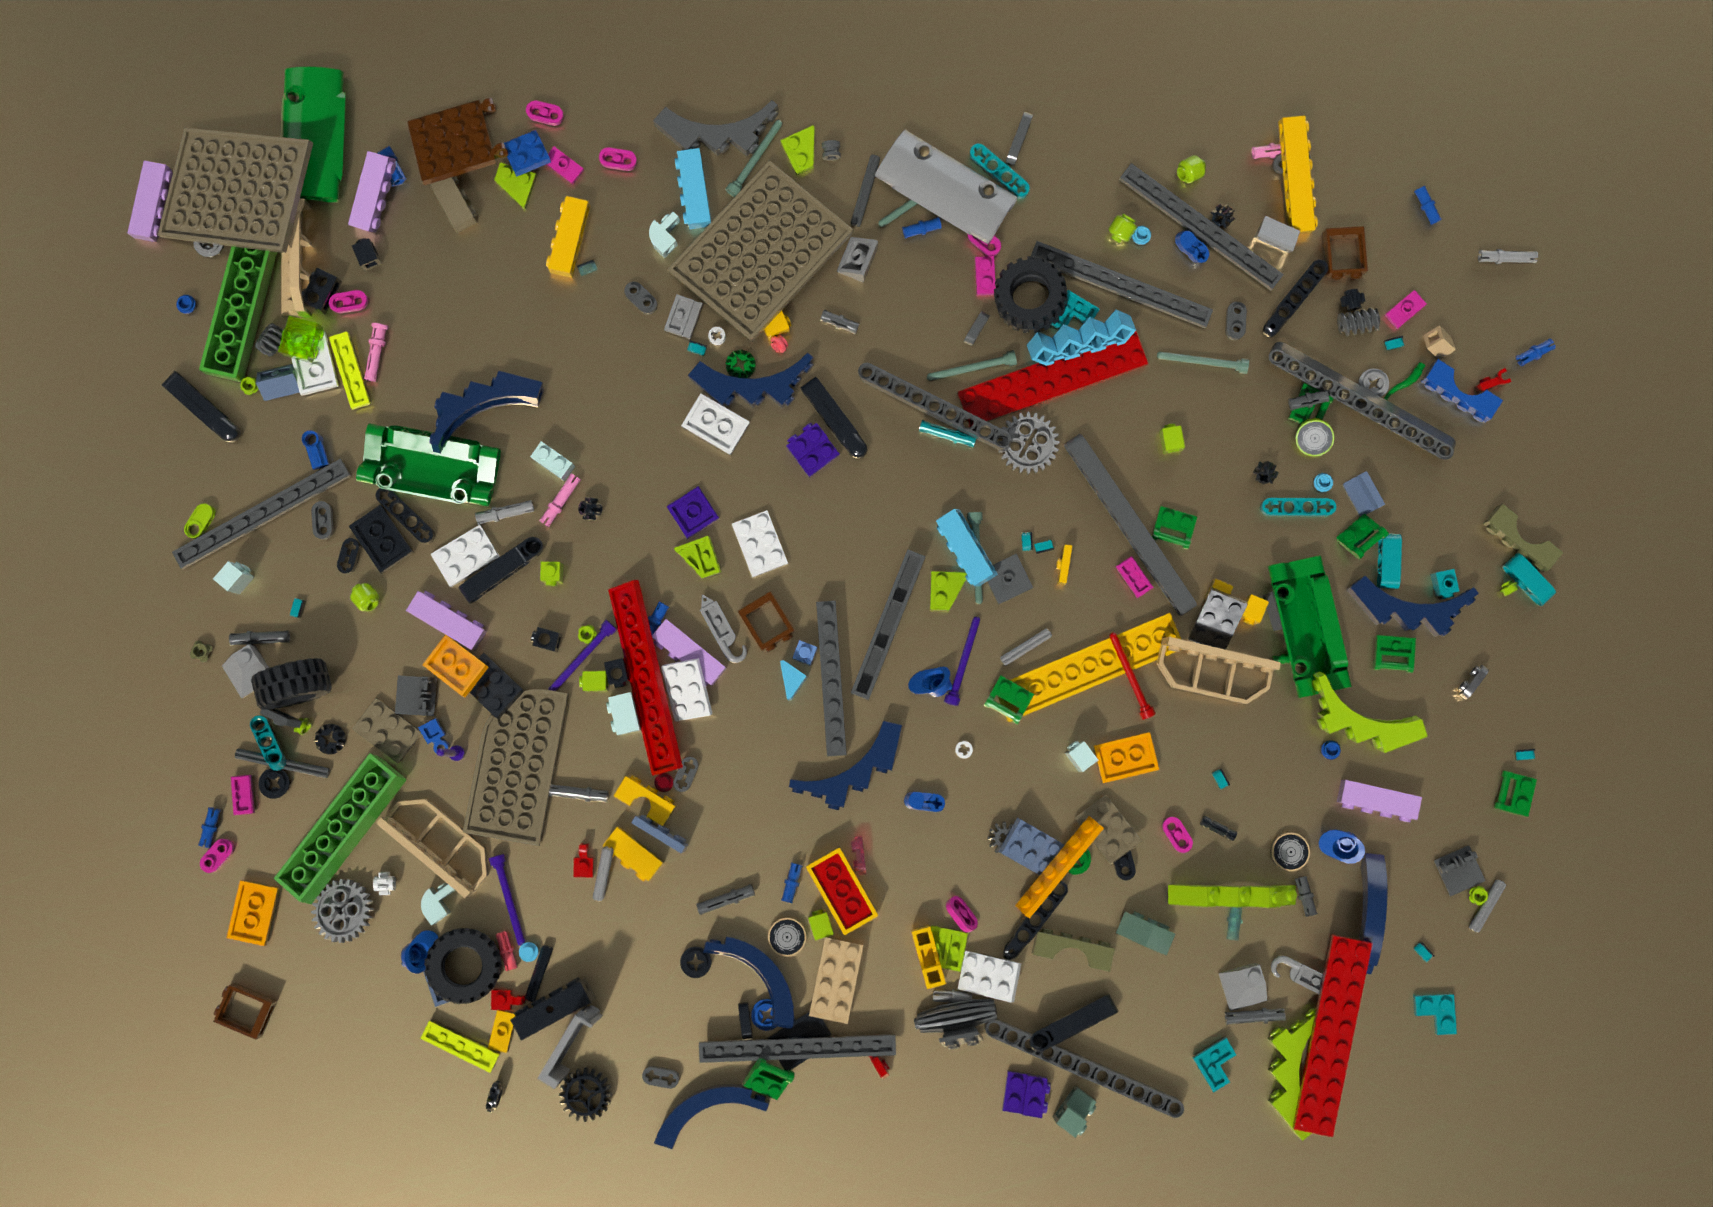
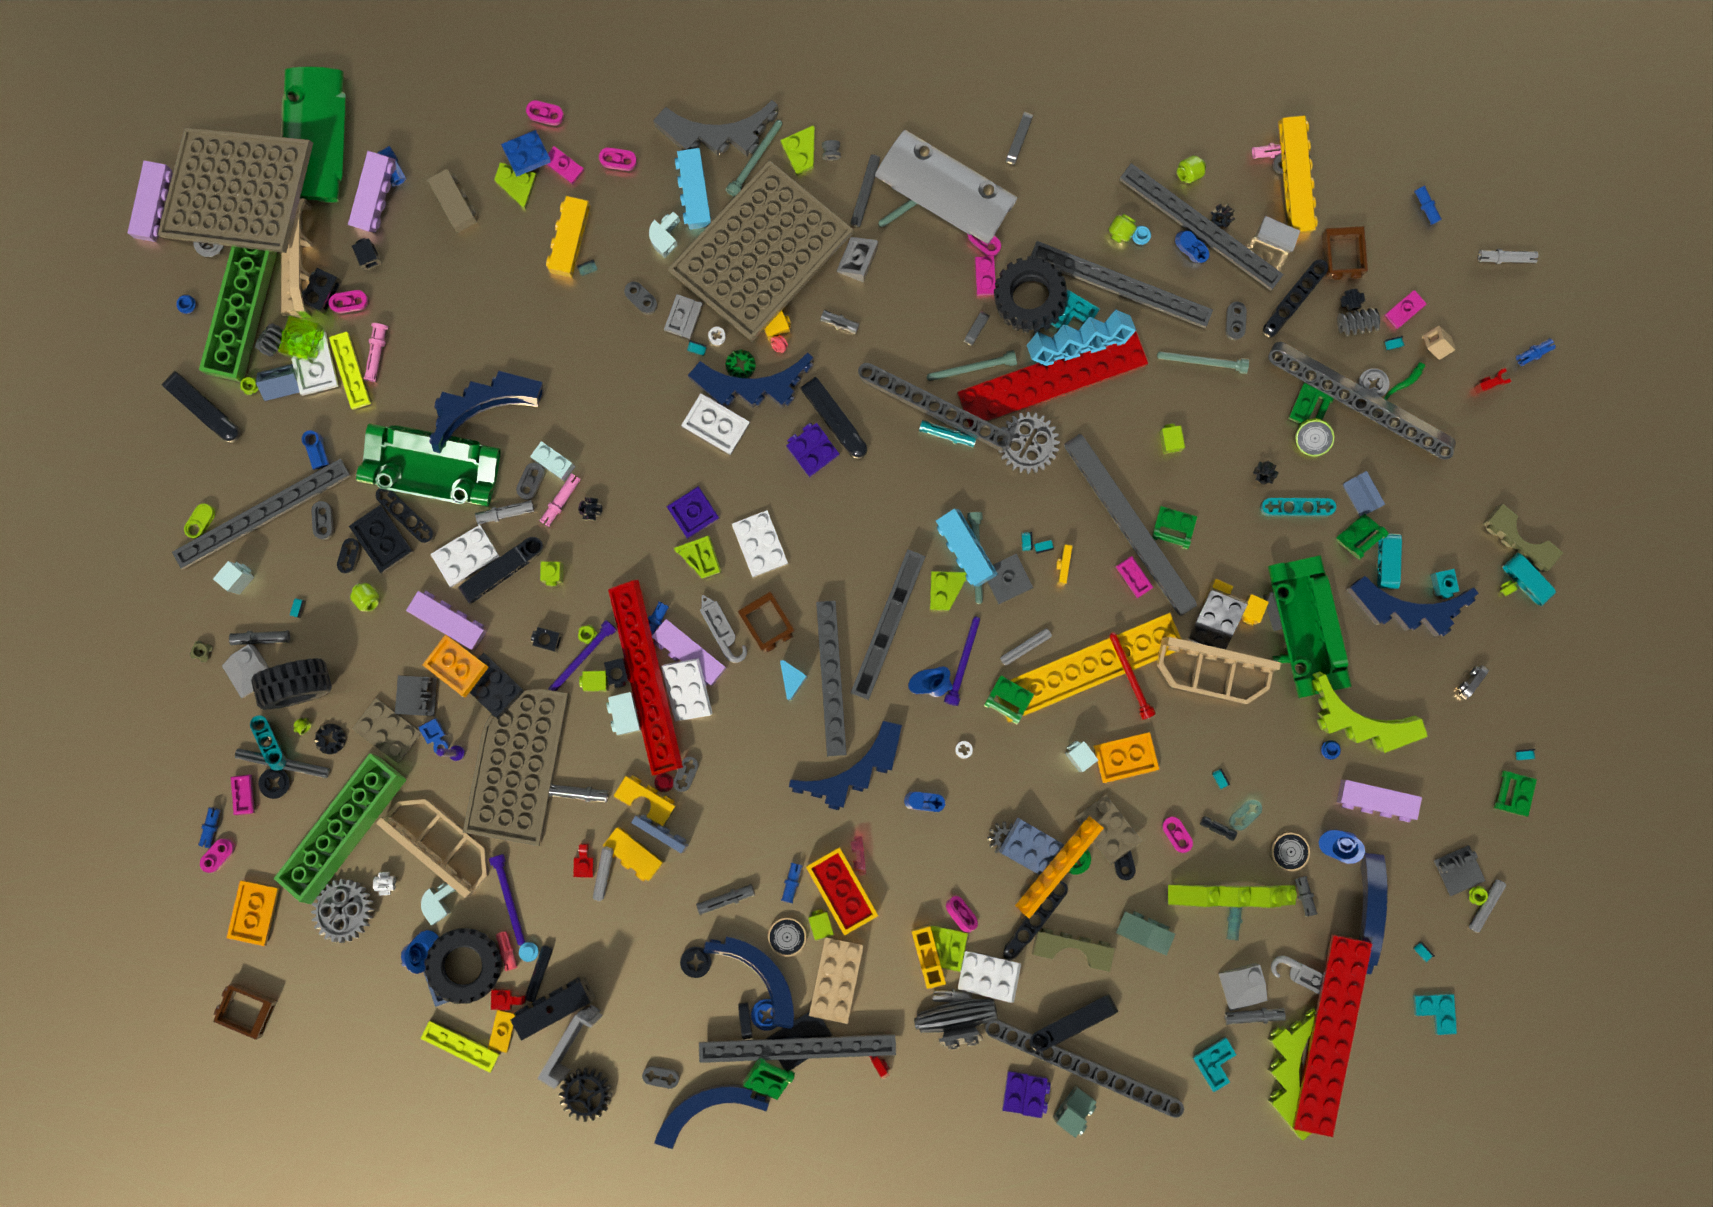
dark grey plate [260,709,302,728] -> none
reddish brown plate [407,98,508,186] -> none
black gear [486,1080,503,1113] -> none
medium blue brick [793,640,818,666] -> none
blue pin [902,217,942,239] -> none
teal beam [970,143,1030,199] -> none
dark grey pin [1288,390,1329,411] -> none
medium azure plate [1313,473,1333,492] -> none
green plate [1373,635,1416,673] -> none
blue arch [1421,359,1503,422] -> none
none -> flat silver plate [516,463,545,500]
none -> clear light blue beam [1229,800,1262,831]

